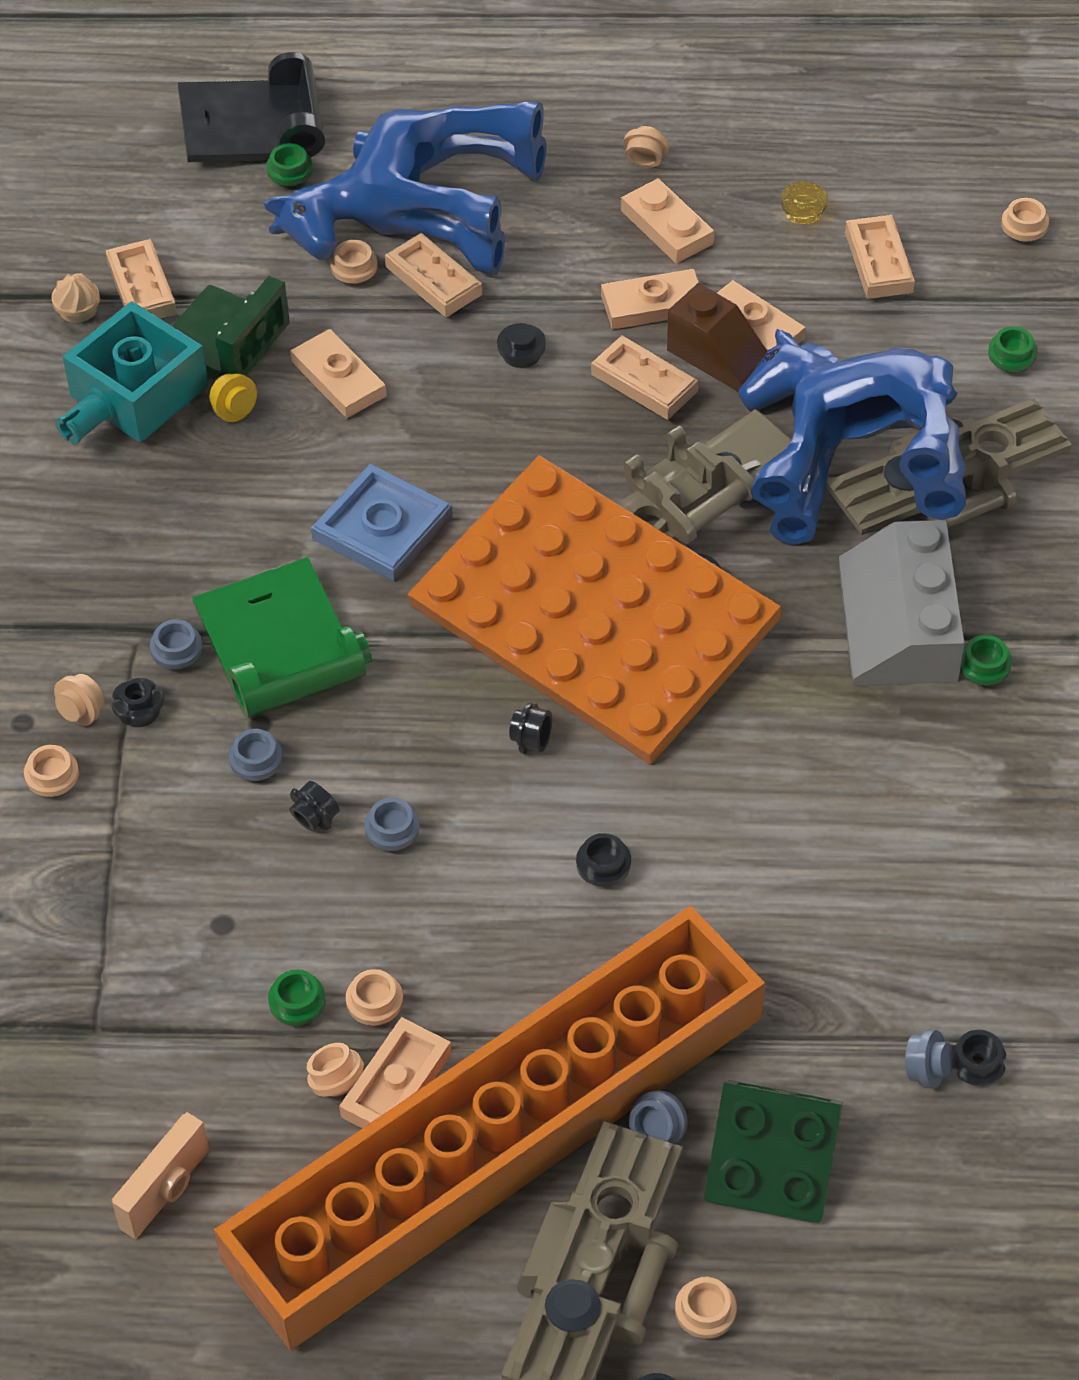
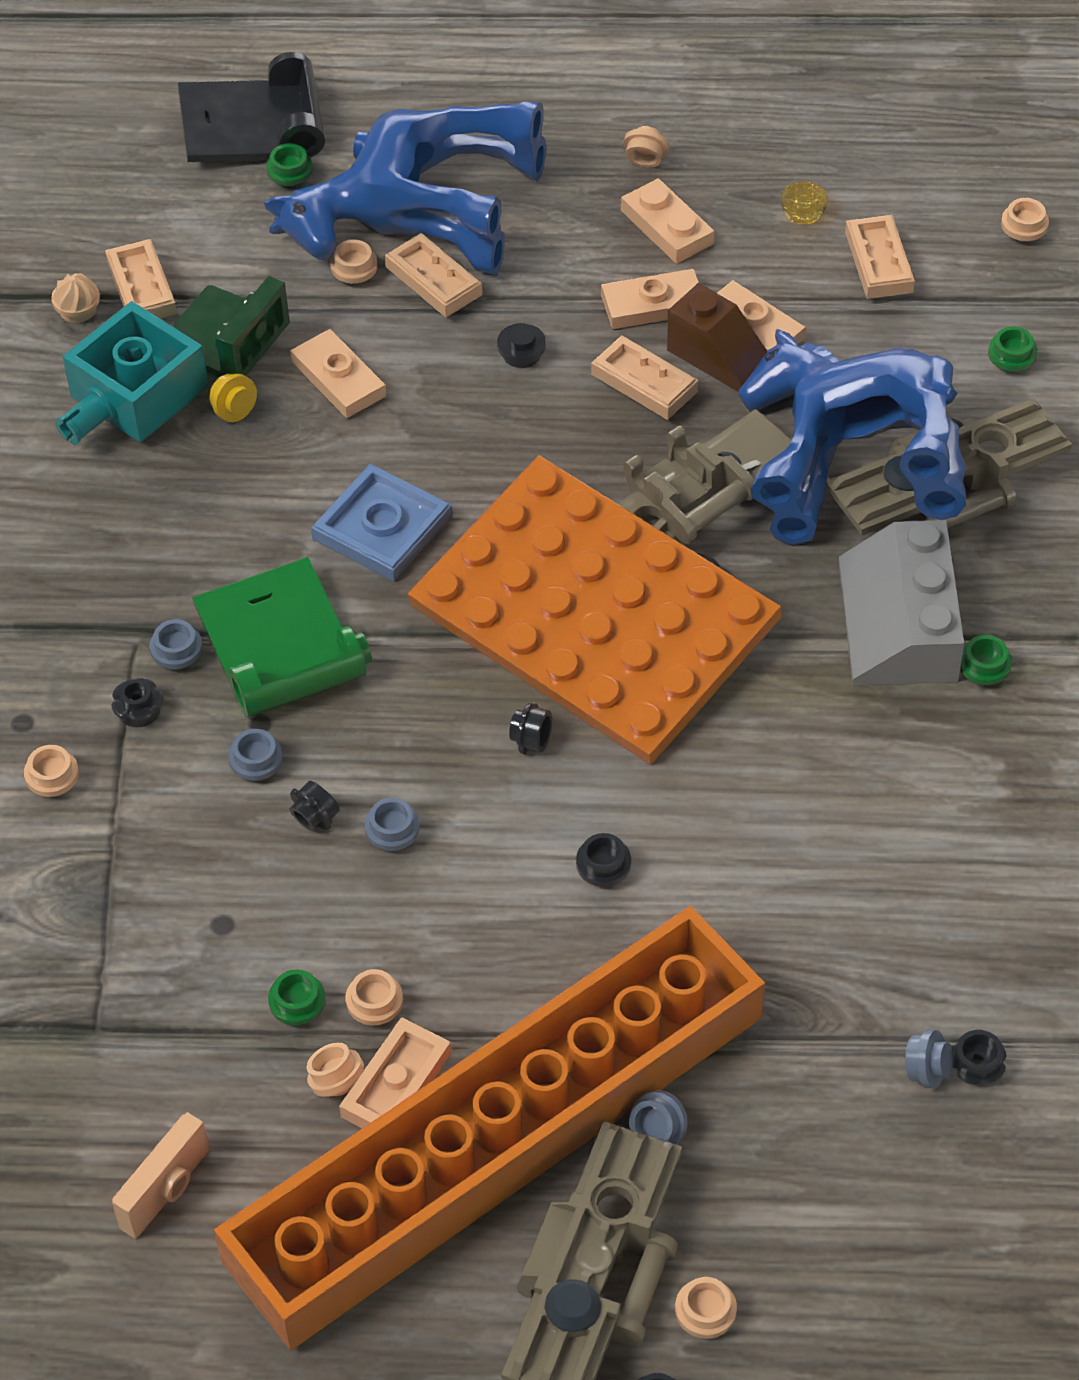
light nougat plate [54,674,105,726] -> none
dark green bracket [704,1080,844,1223] -> none

